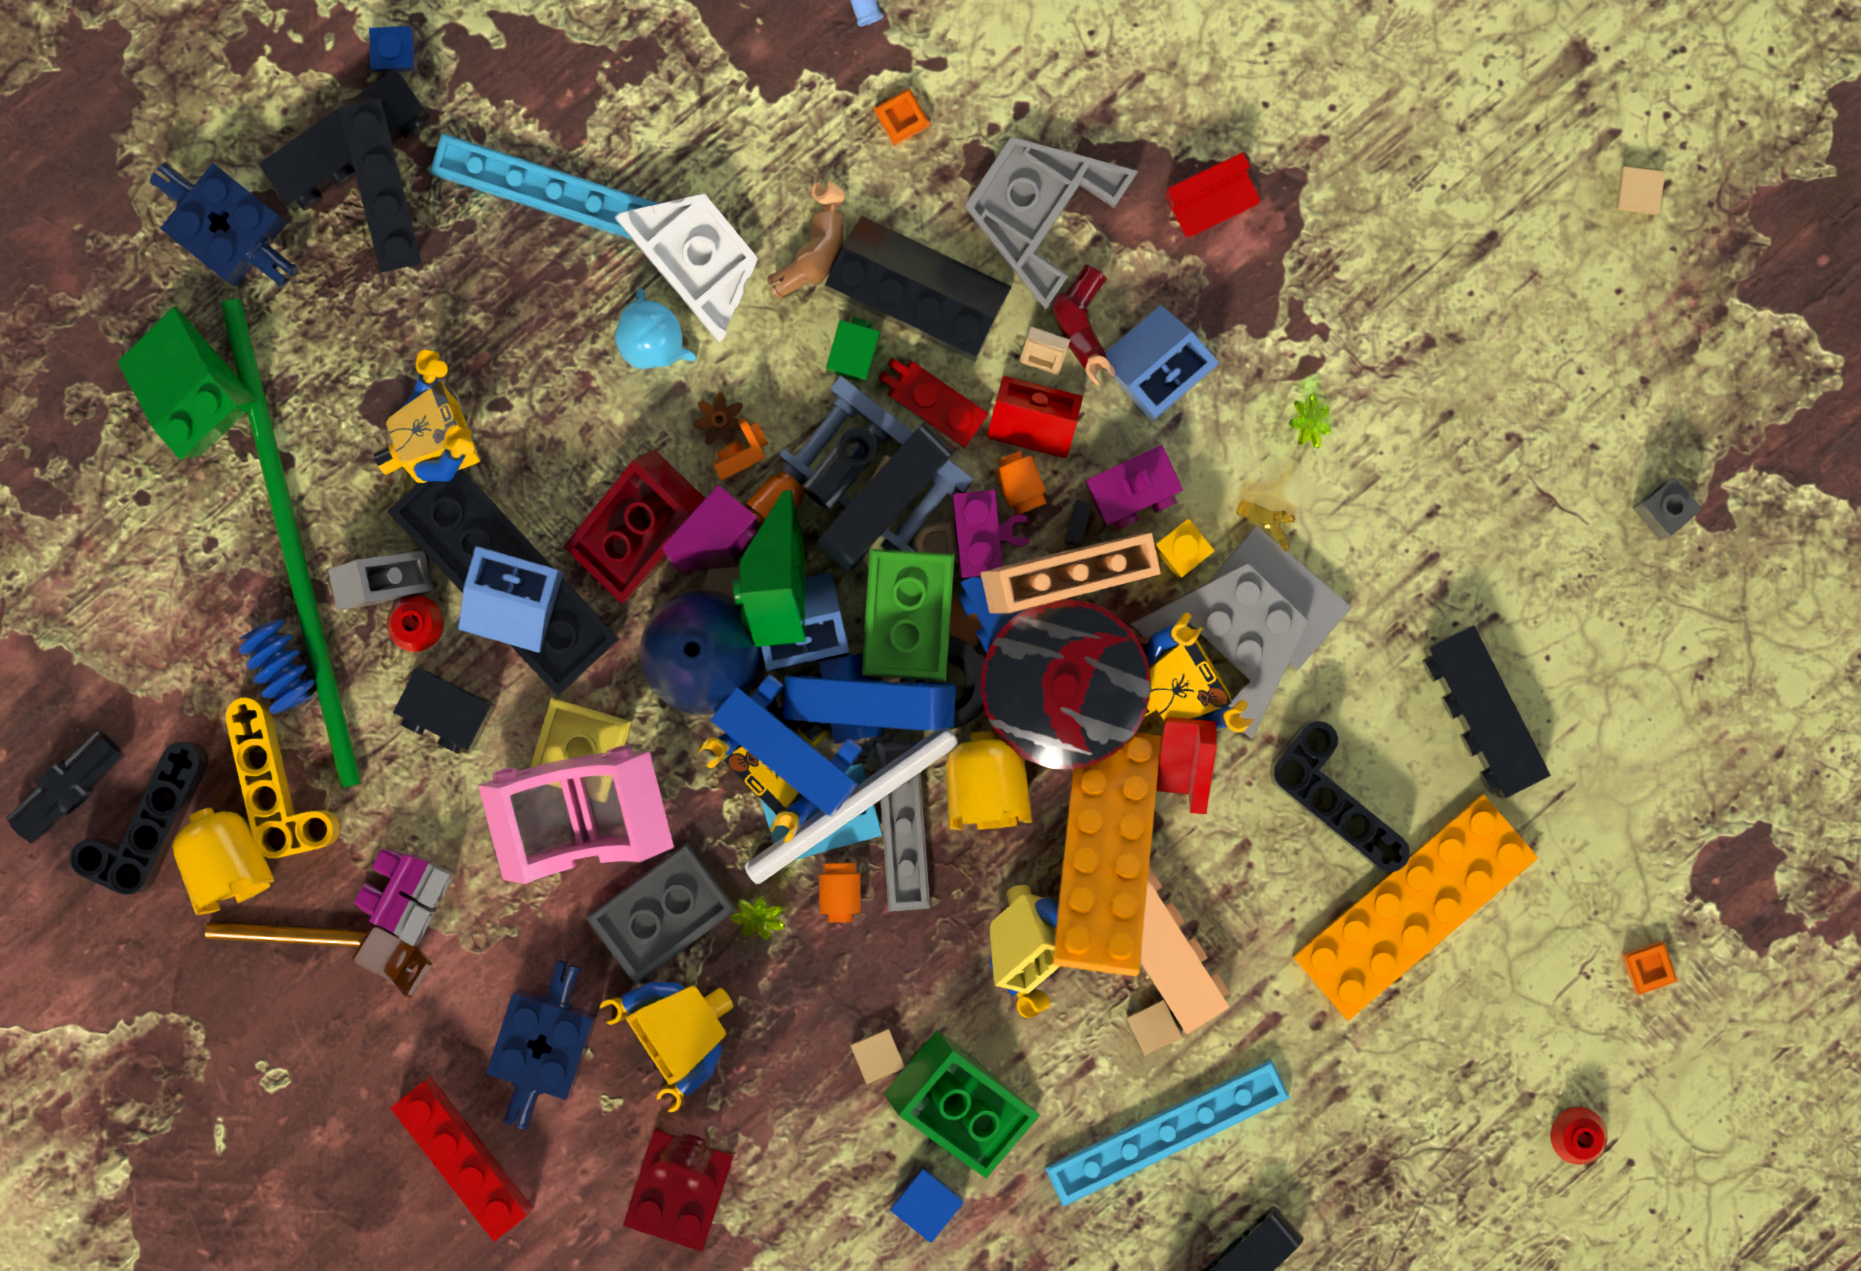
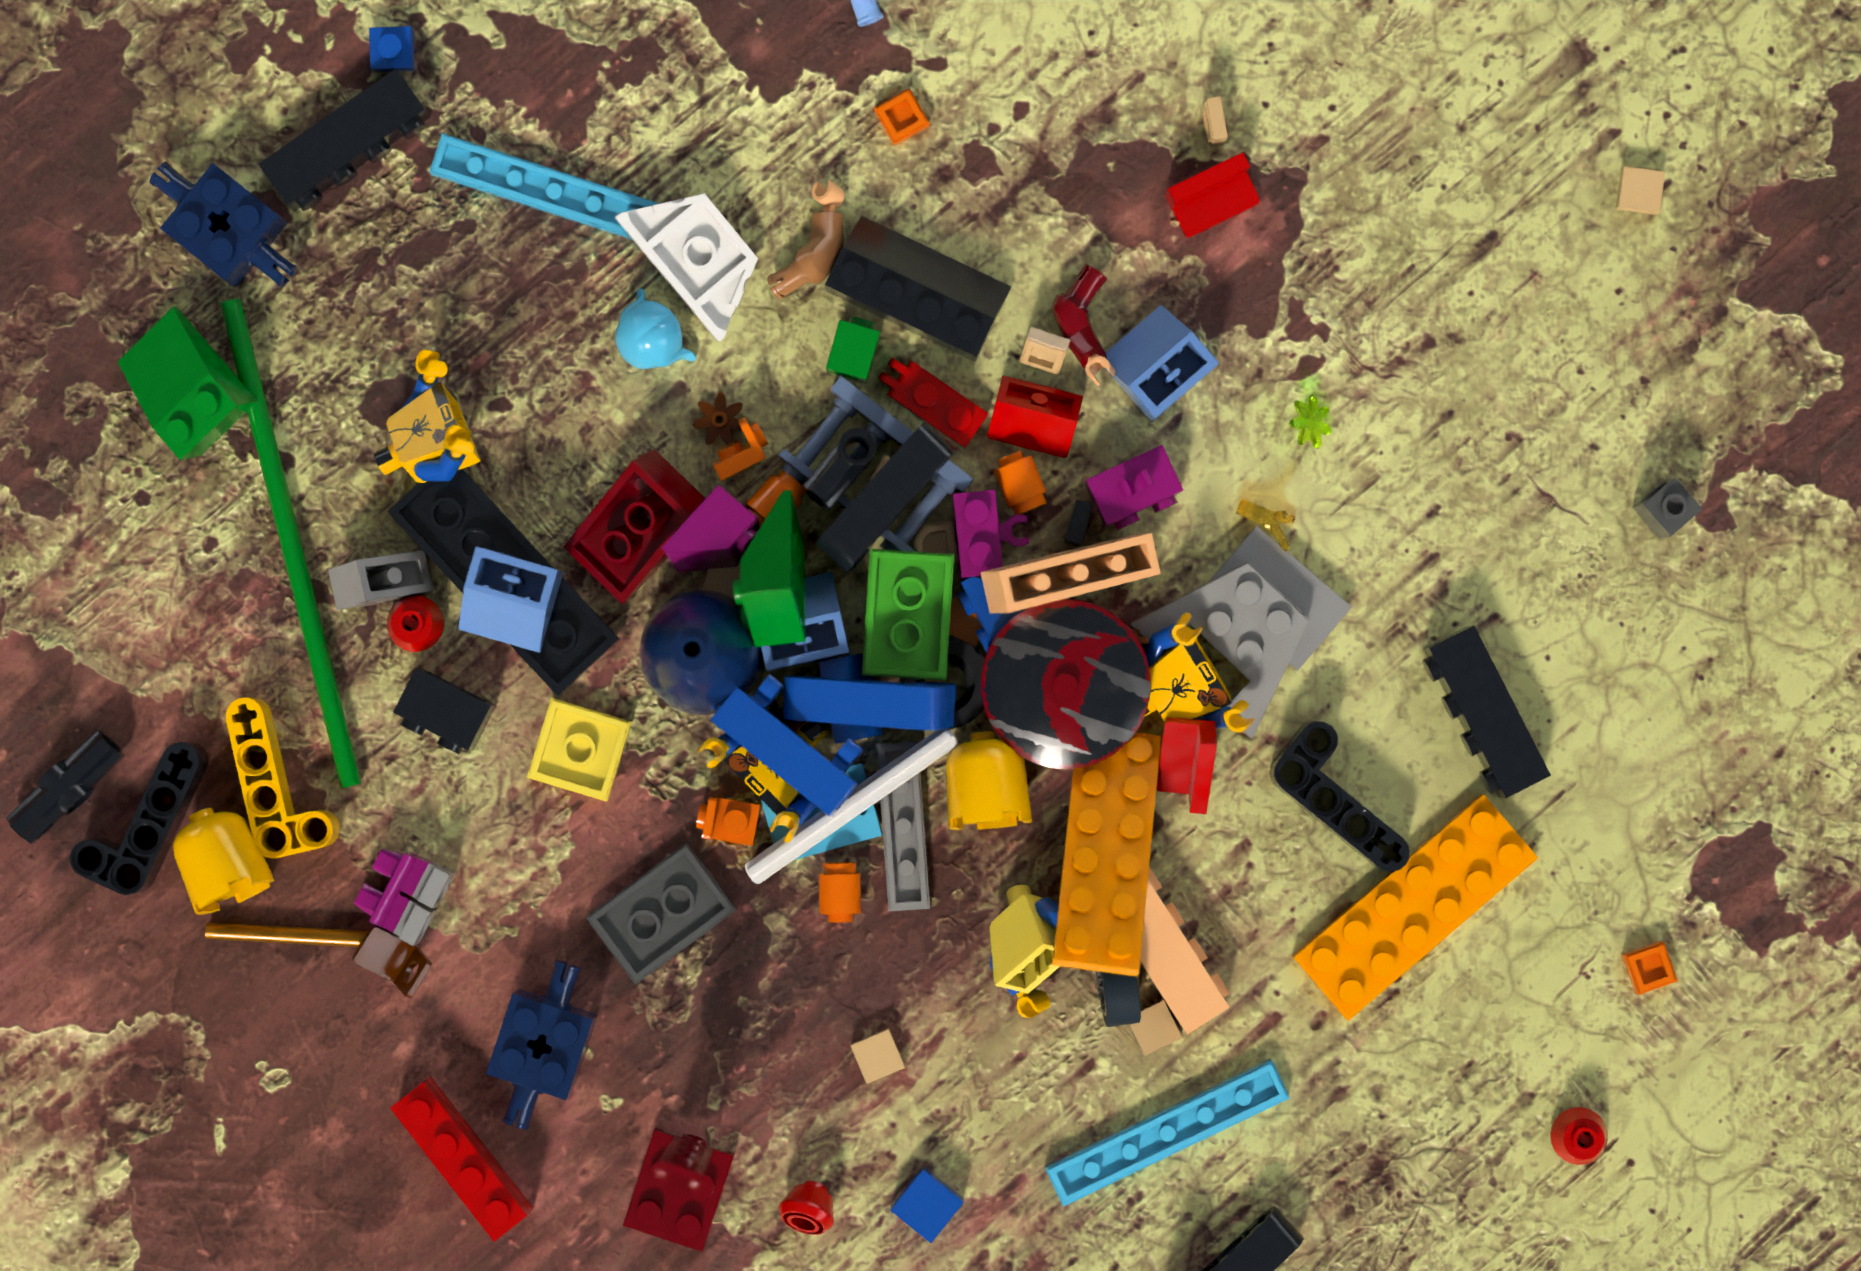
blue piece [238,619,315,715] -> none
black brick [337,92,422,273] -> none
bright pink window [478,745,674,884] -> none
yellow torso [600,982,734,1112] -> none
clear neon green plant [731,896,785,940] -> none
green slope [883,1030,1040,1179] -> none
light grey wing [965,137,1138,312] -> none
yellow brick [1155,518,1215,579] -> none
none -> orange bracket [696,796,761,846]
none -> red cone [778,1181,834,1235]
none -> black wheel [1096,971,1141,1027]
none -> tan tile [1201,96,1228,147]

